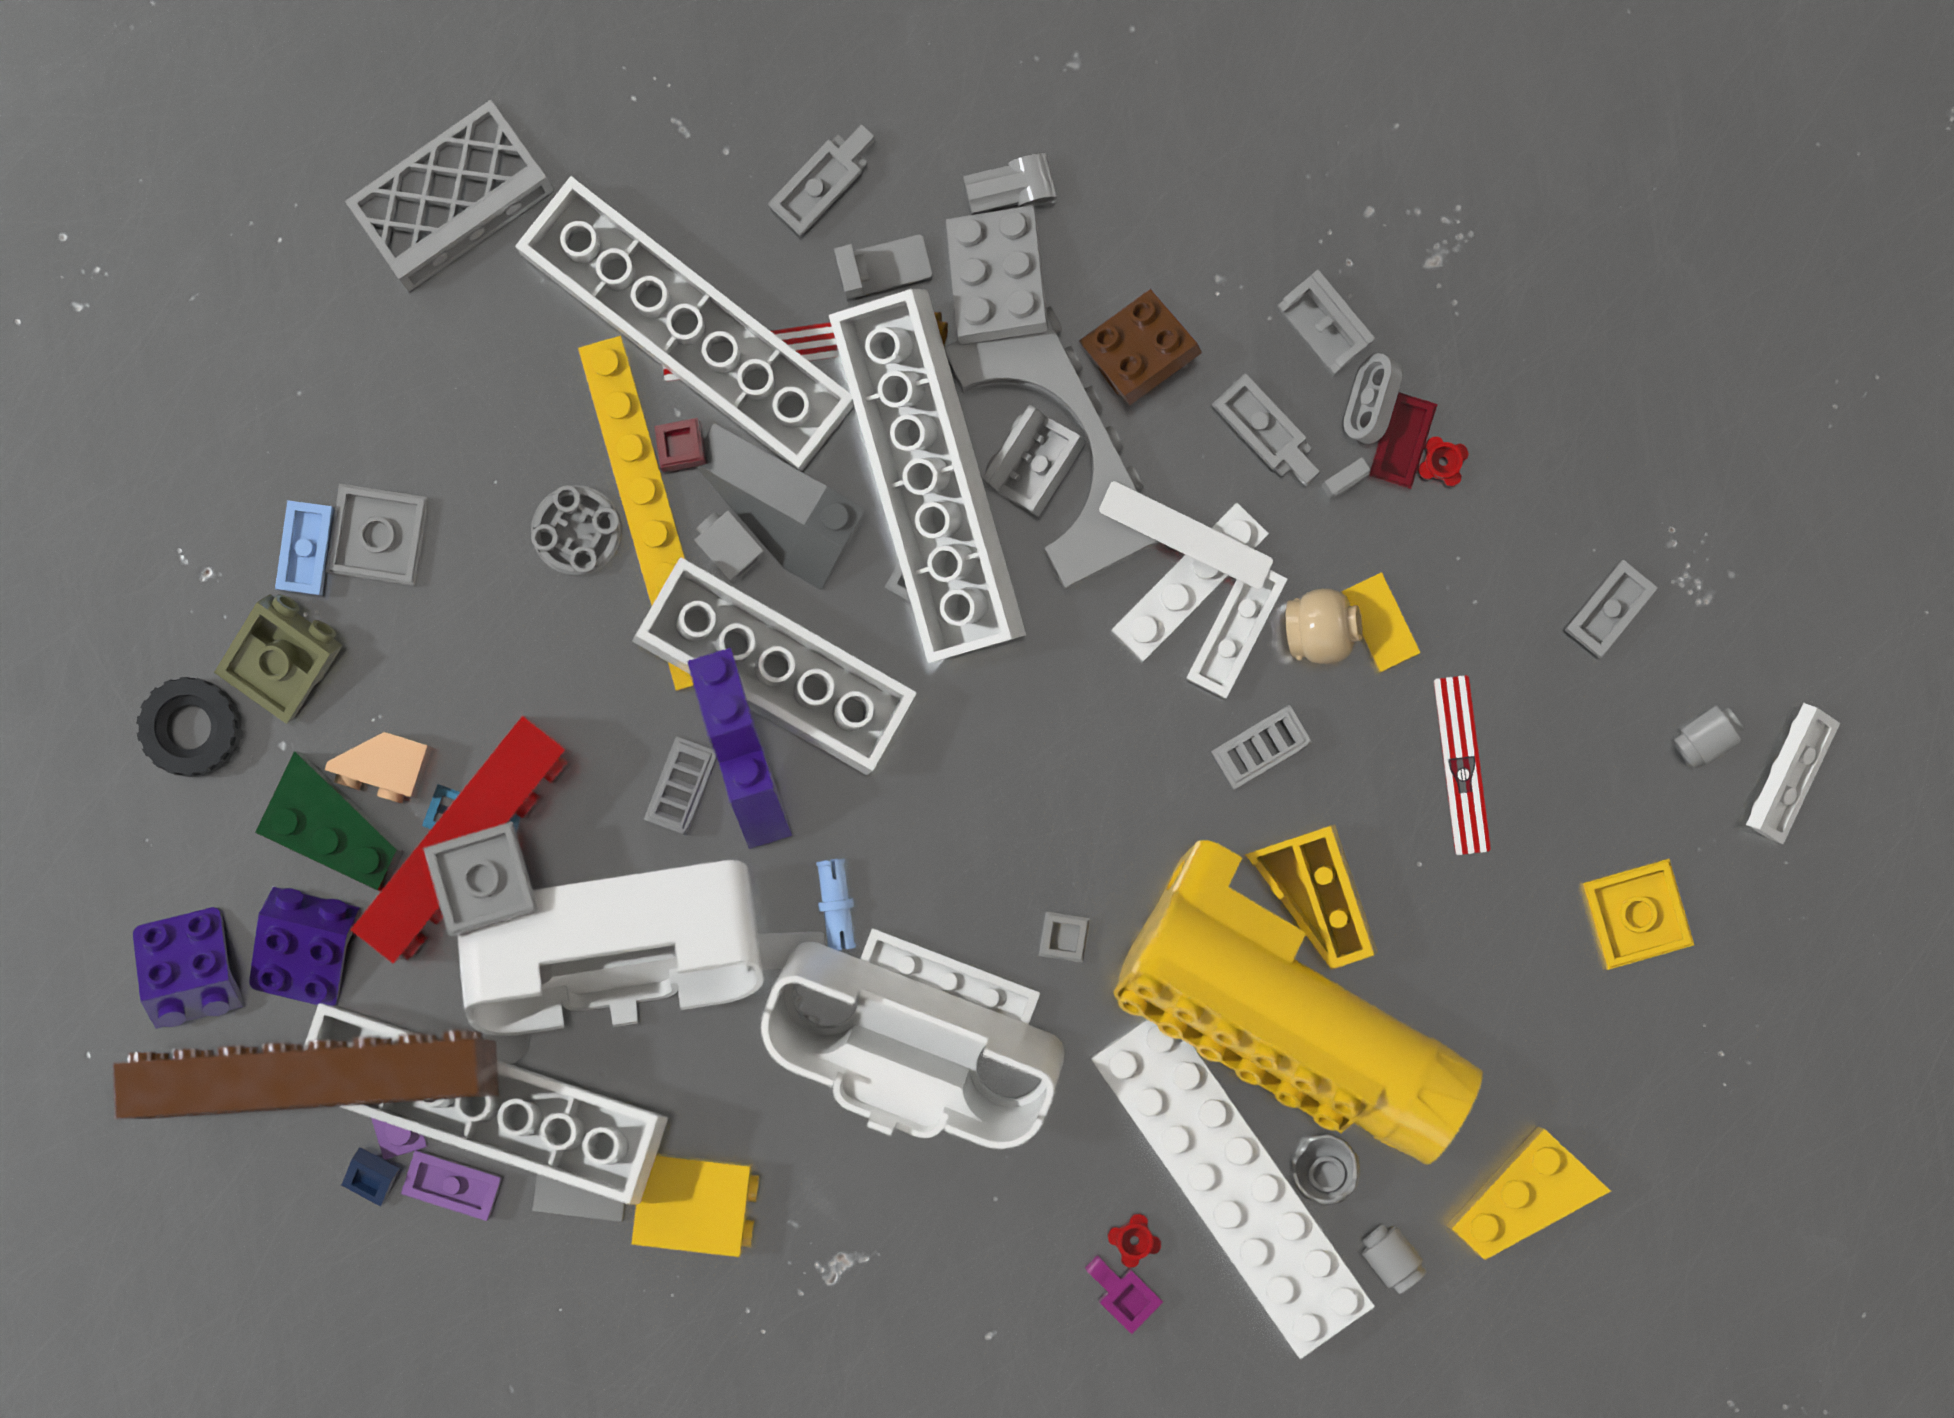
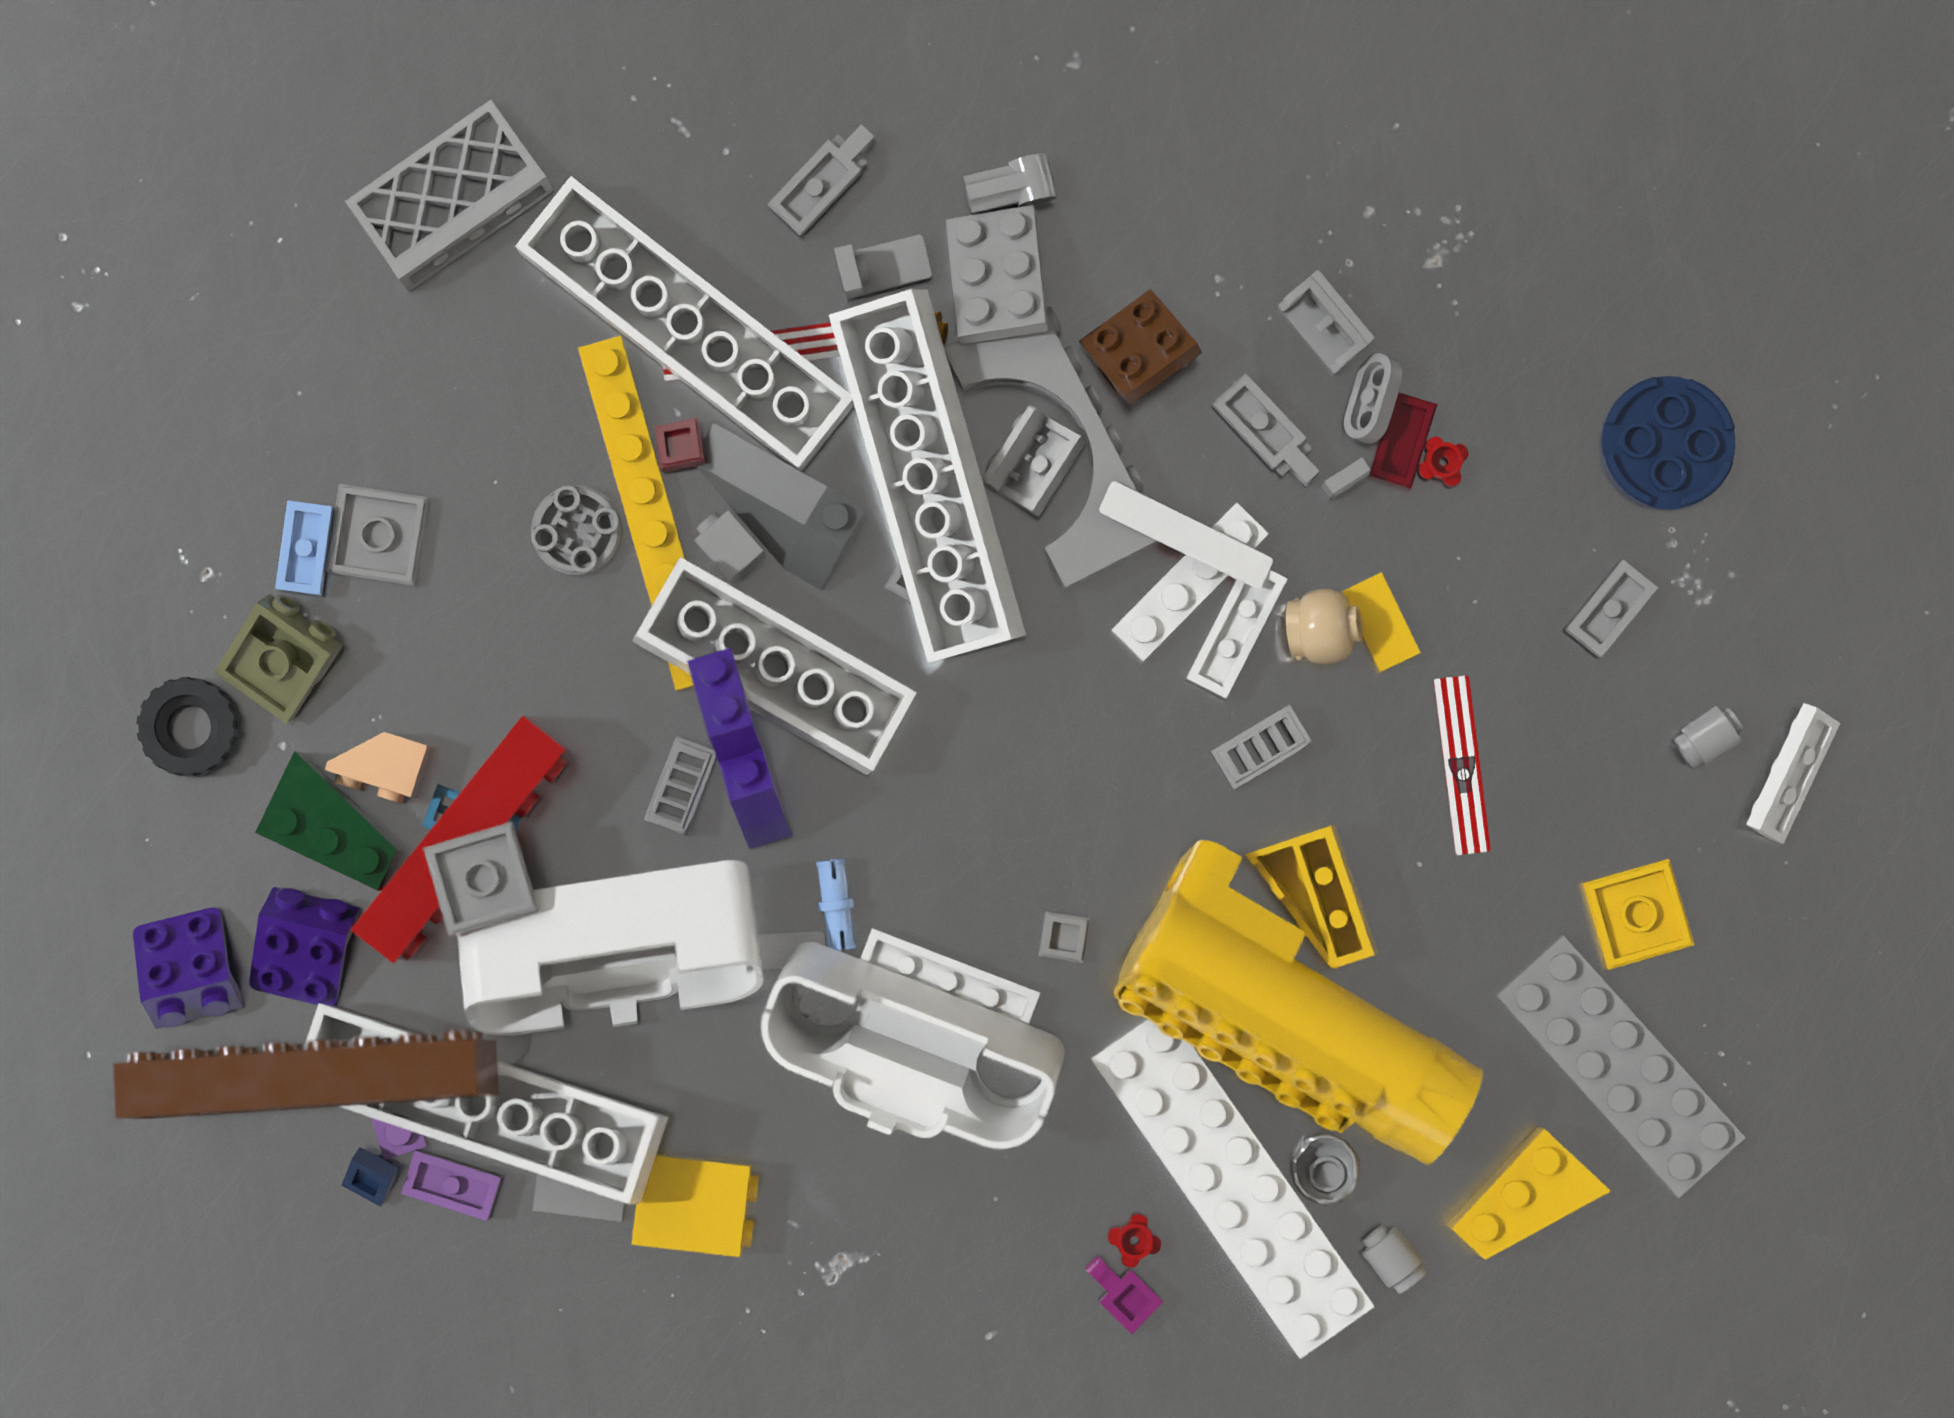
none -> light grey plate [1495,936,1746,1198]
none -> dark blue tile [1600,376,1735,510]

